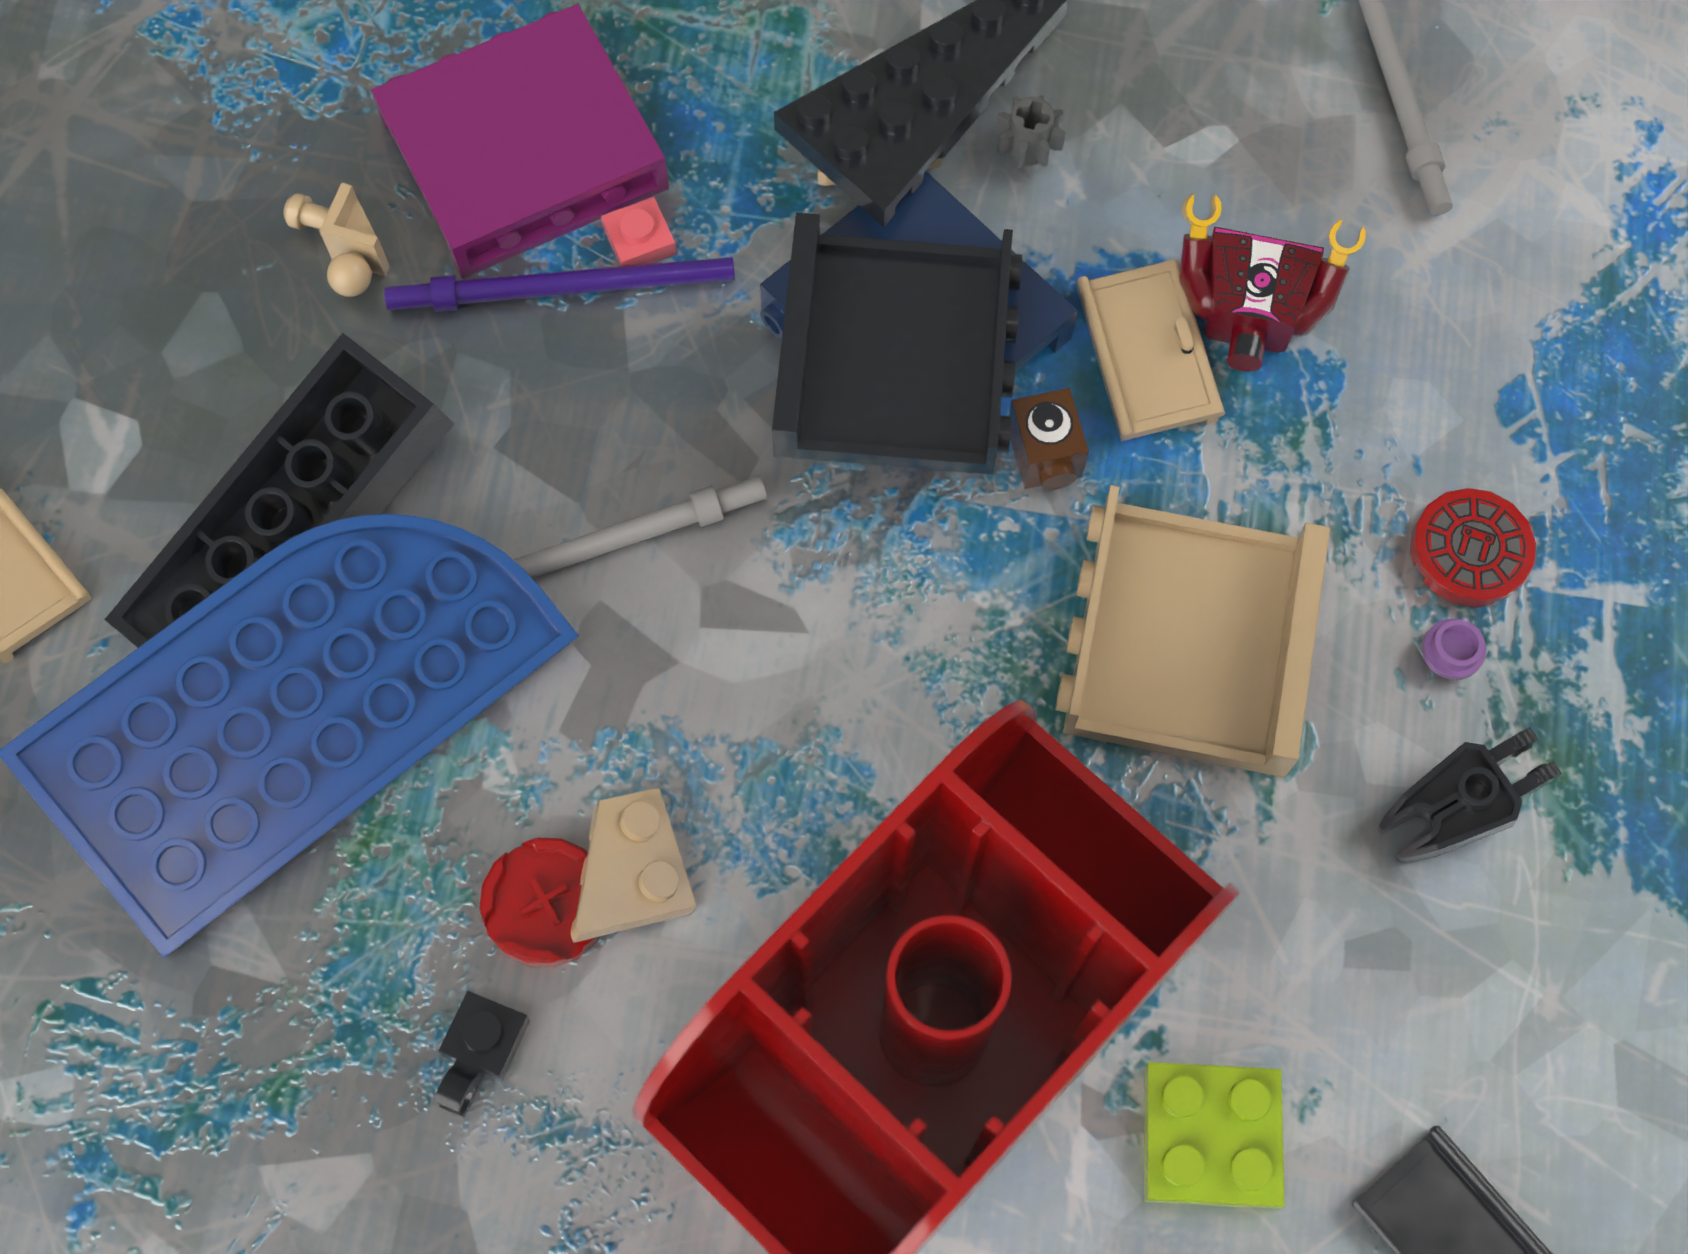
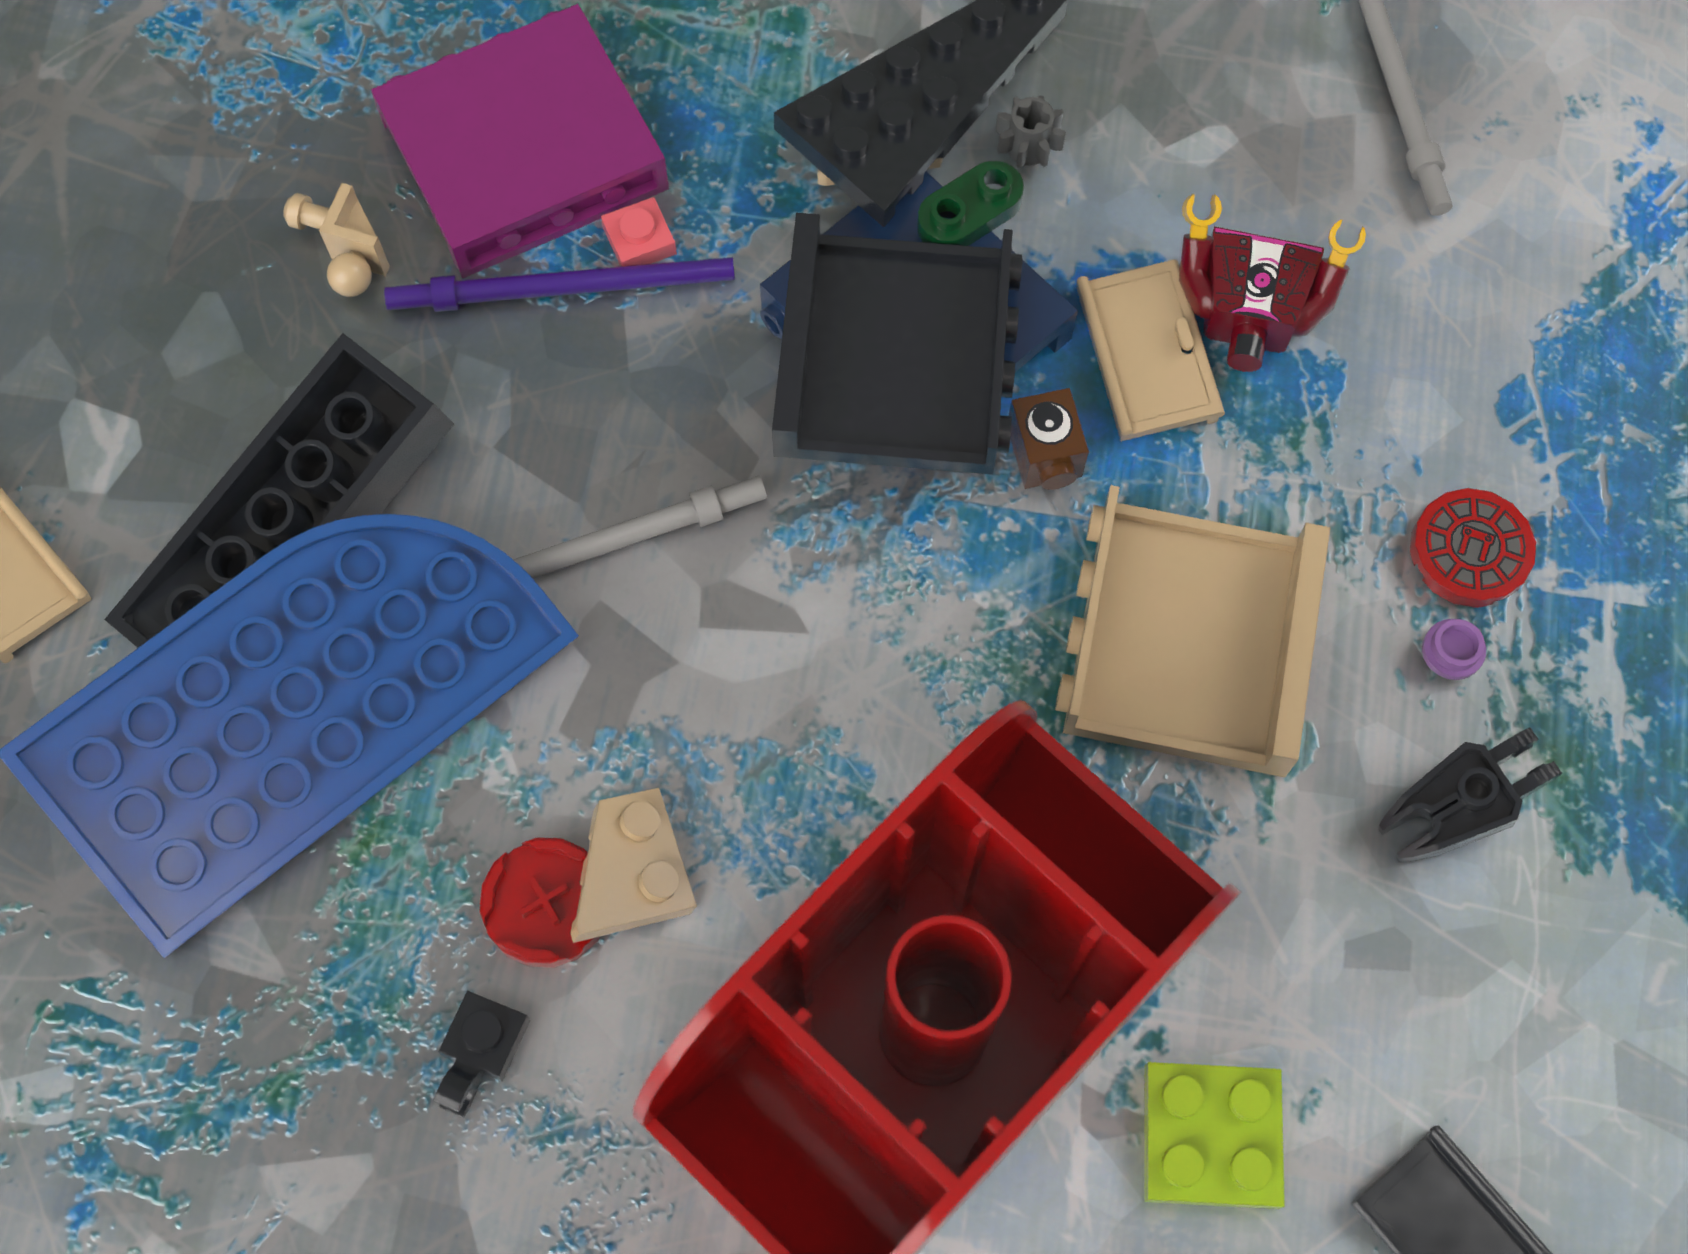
none -> dark green plate [917,161,1024,246]

